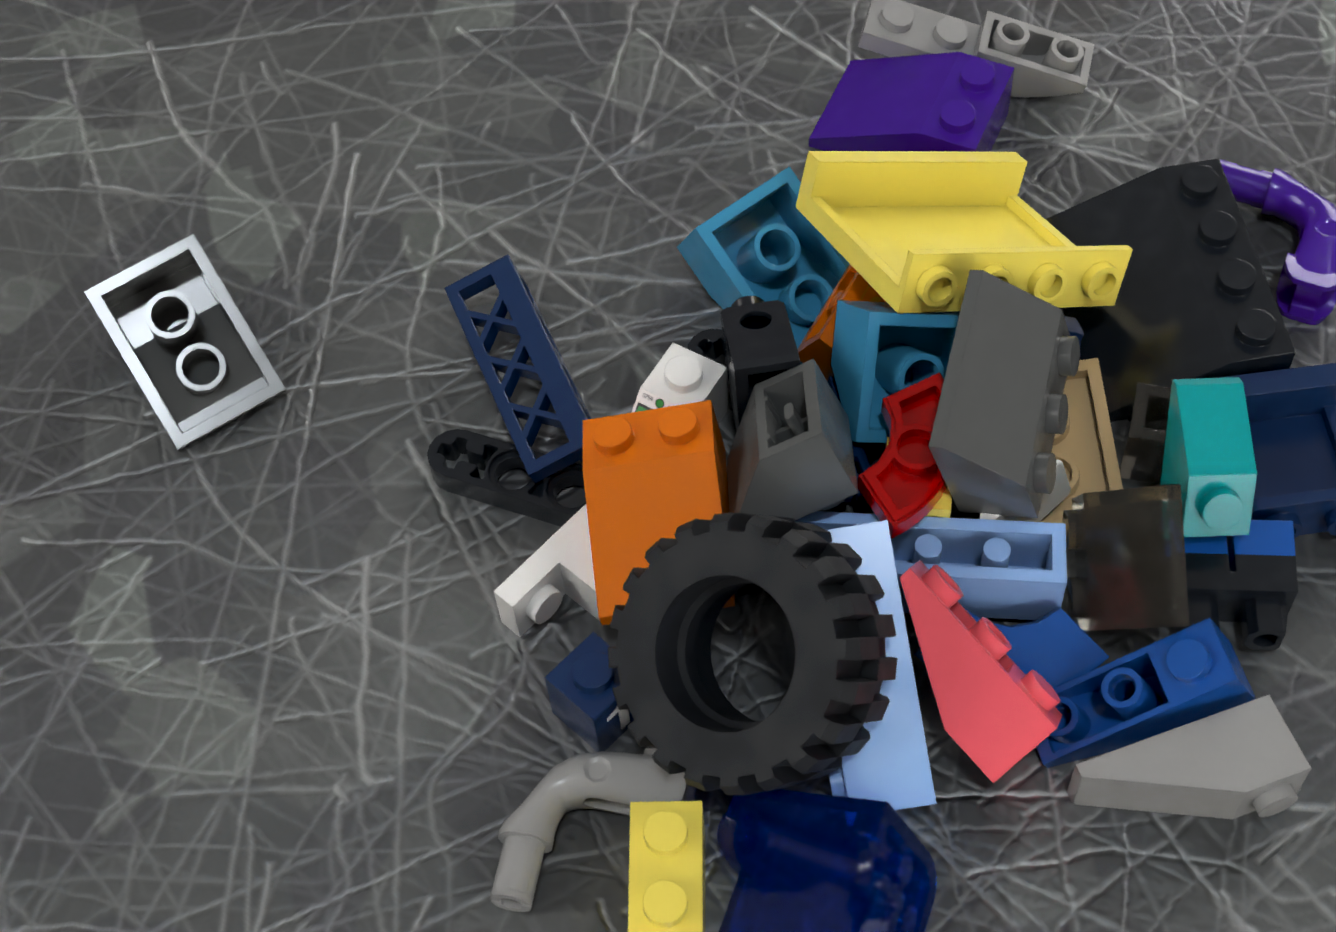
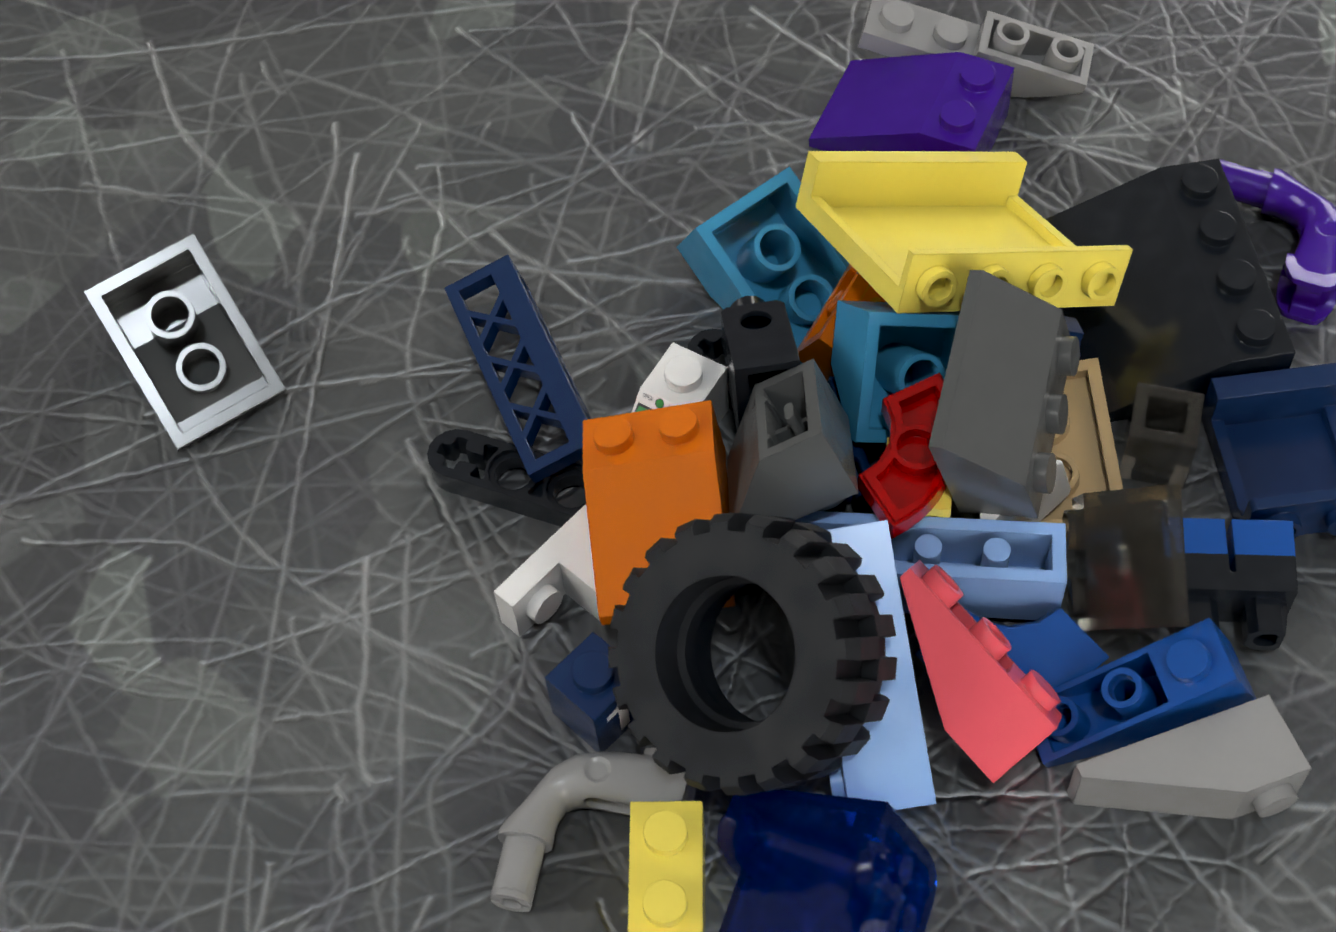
teal slope [1159,377,1257,537] -> none

